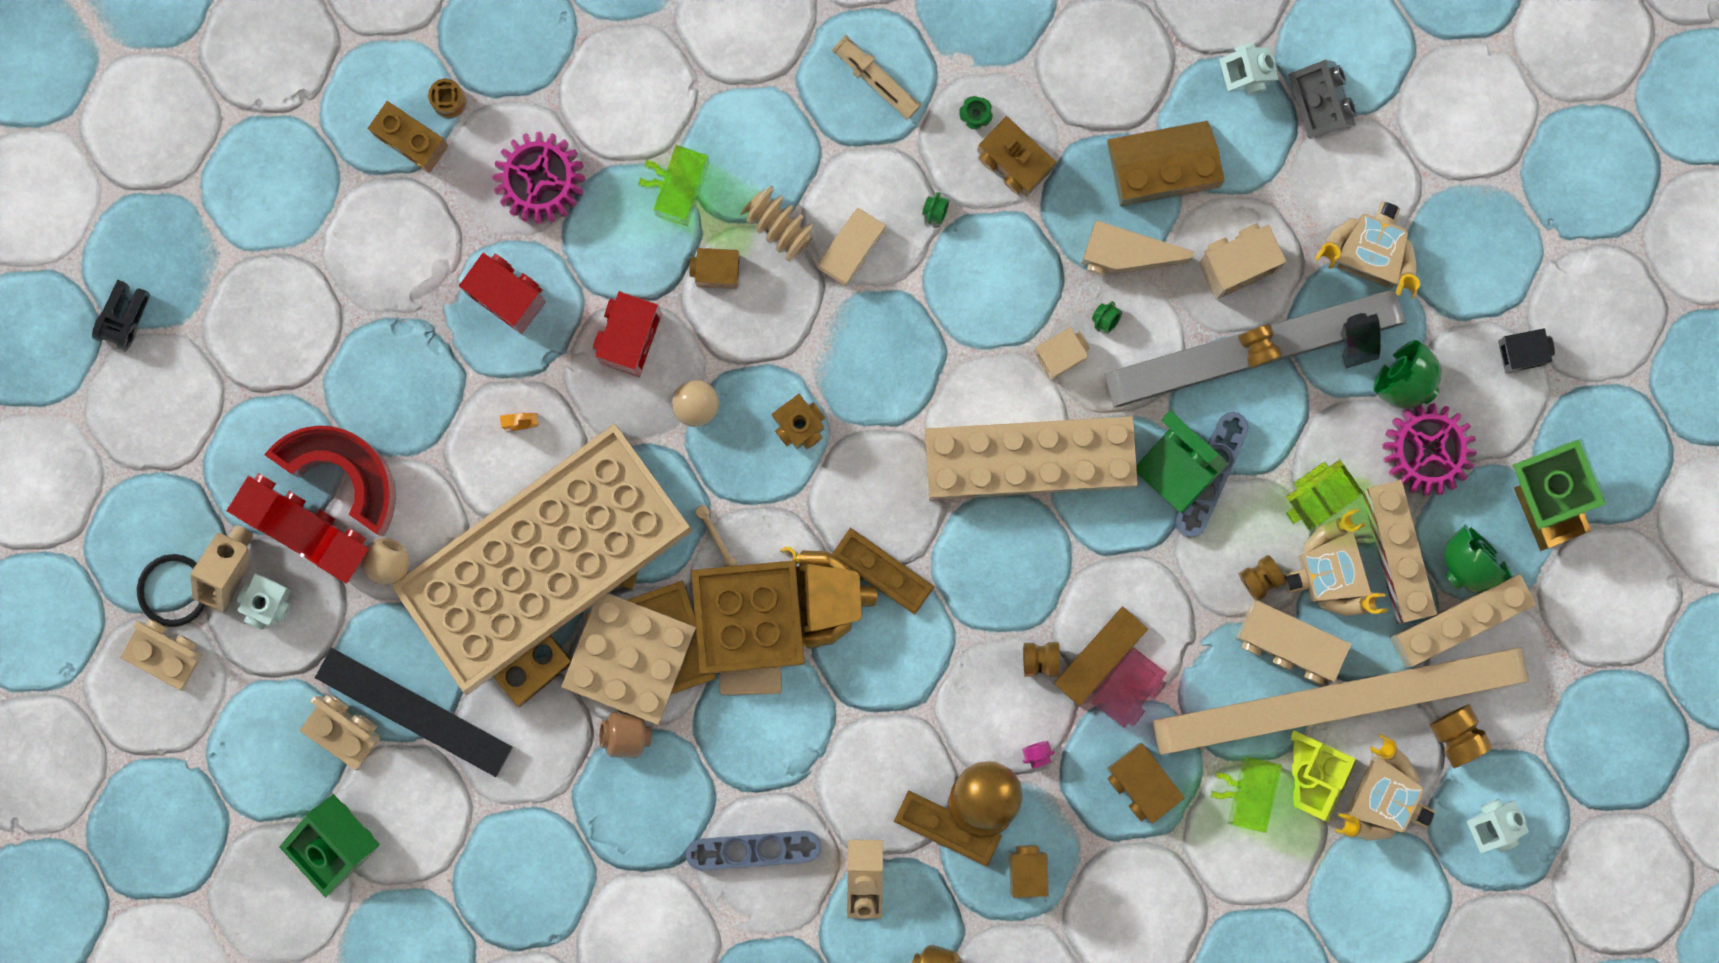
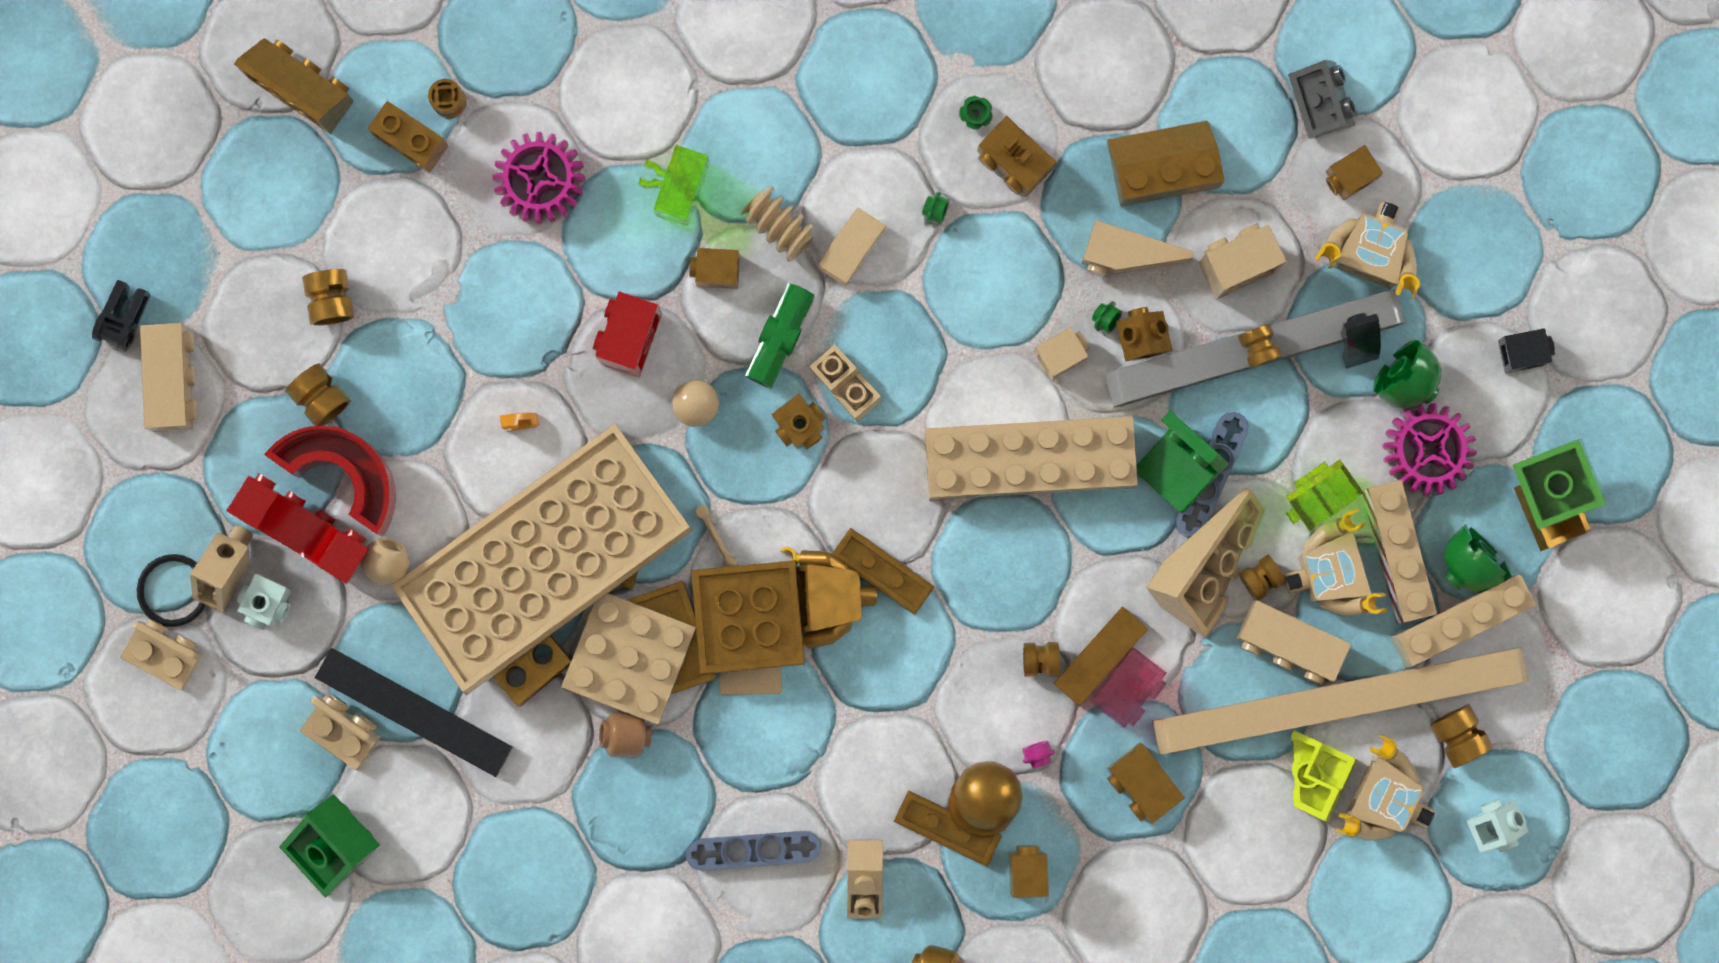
red brick [458,252,546,335] -> none
tan pin [832,35,922,121] -> none
clear neon green brick [1210,756,1282,833] -> none
light aqua brick [1219,43,1279,95] -> none
none -> tan brick [140,323,198,431]
none -> pearl gold slope [234,38,354,134]
none -> pearl gold wheel [285,363,351,426]
none -> pearl gold wheel [302,269,354,326]
none -> green piece [745,283,815,389]
none -> tan slope [809,344,883,422]
none -> pearl gold brick [1116,307,1173,362]
none -> tan wedge [1146,488,1265,637]
none -> pearl gold brick [1325,145,1383,201]

